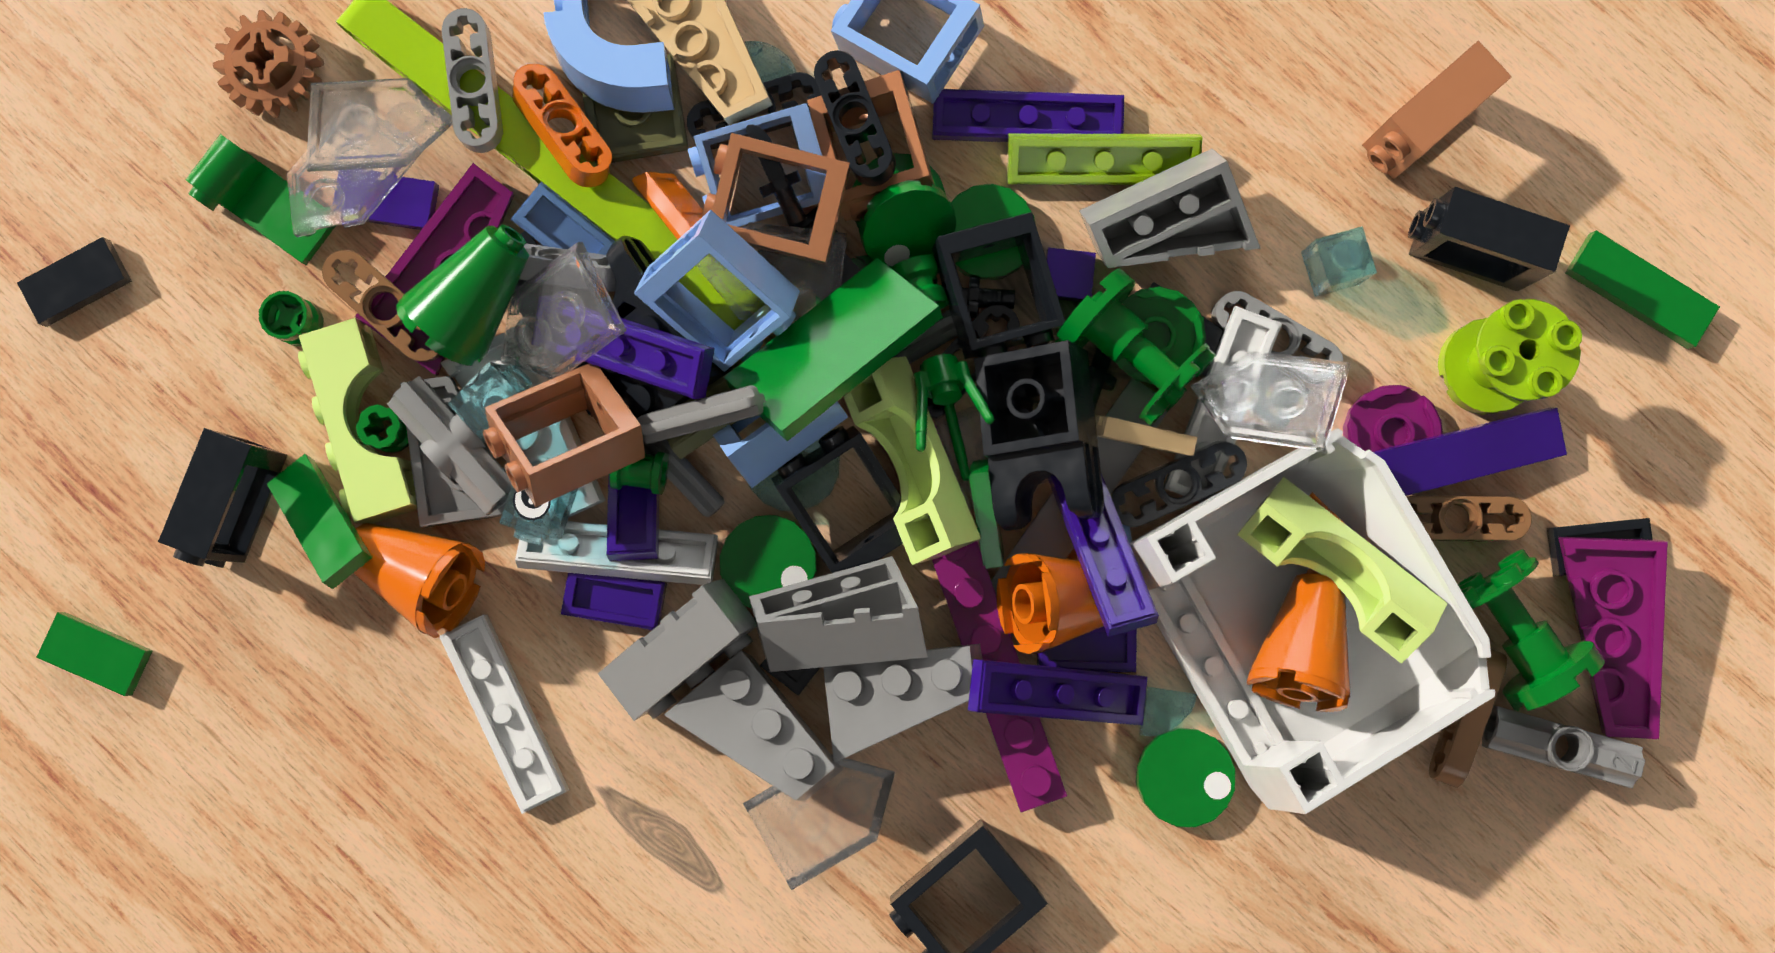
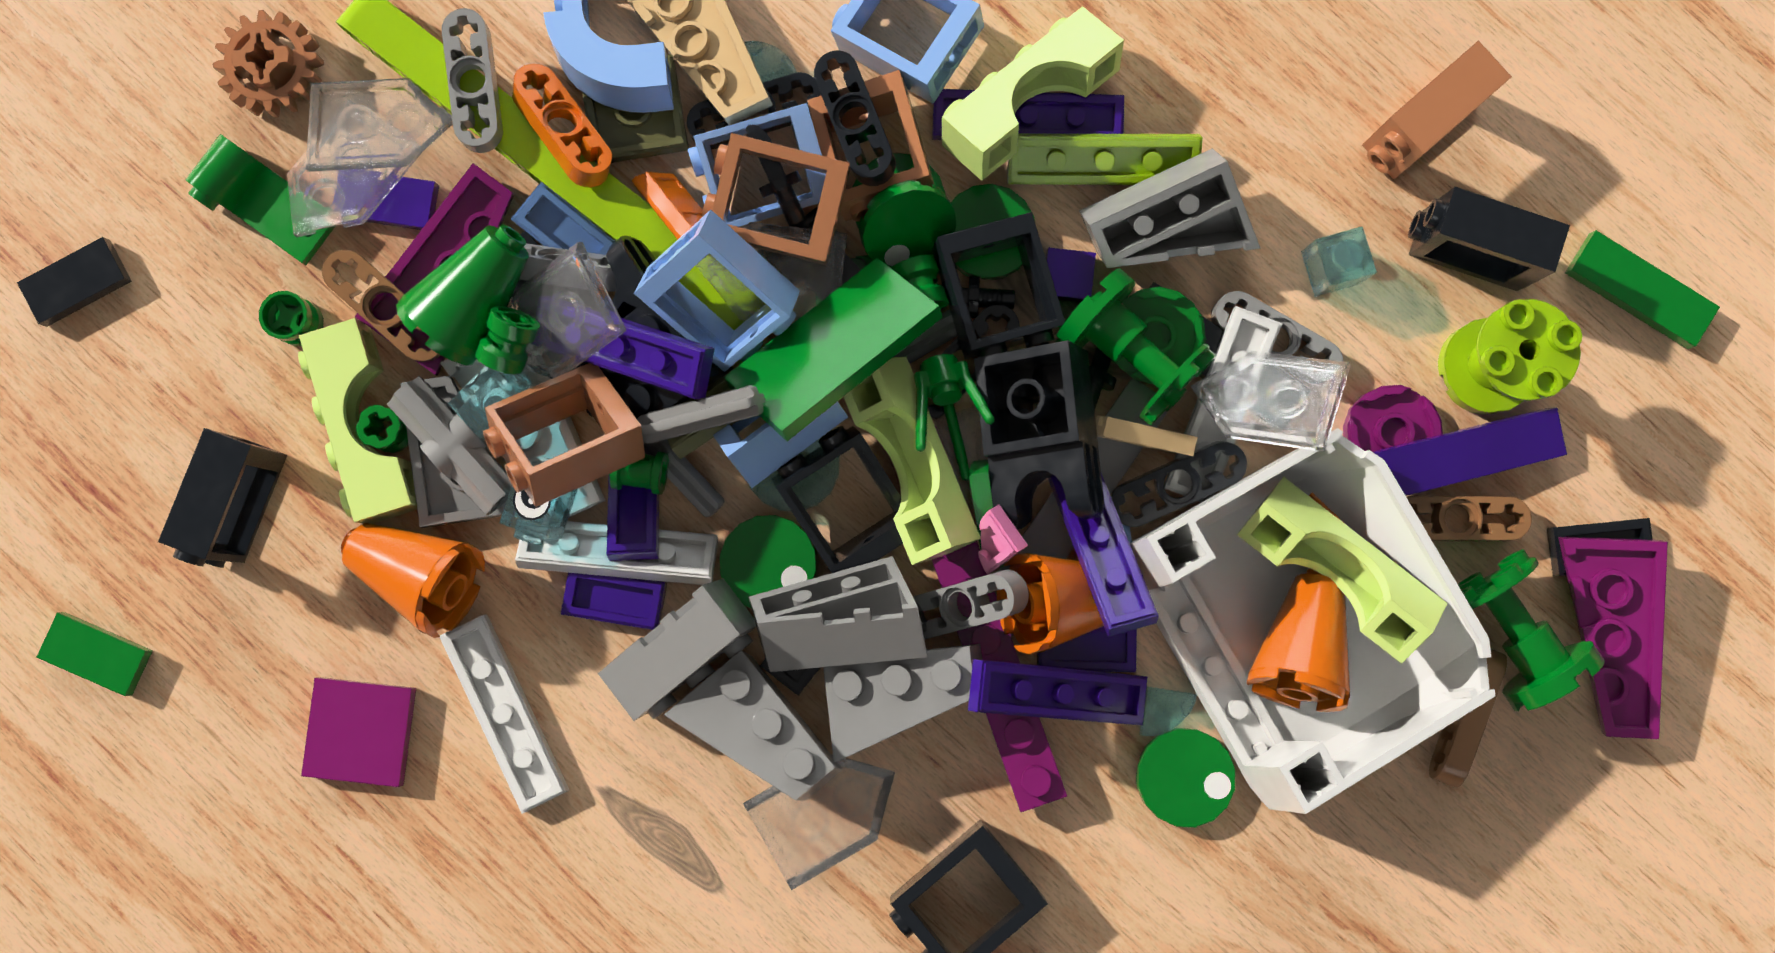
green tile [267,454,373,589] -> none
light grey piece [1482,705,1645,788] -> none
none -> magenta tile [301,677,416,787]
none -> green wheel [475,306,540,375]
none -> light grey beam [913,570,1029,639]
none -> yellowish green arch [942,6,1124,181]
none -> bright pink tile [978,504,1028,575]

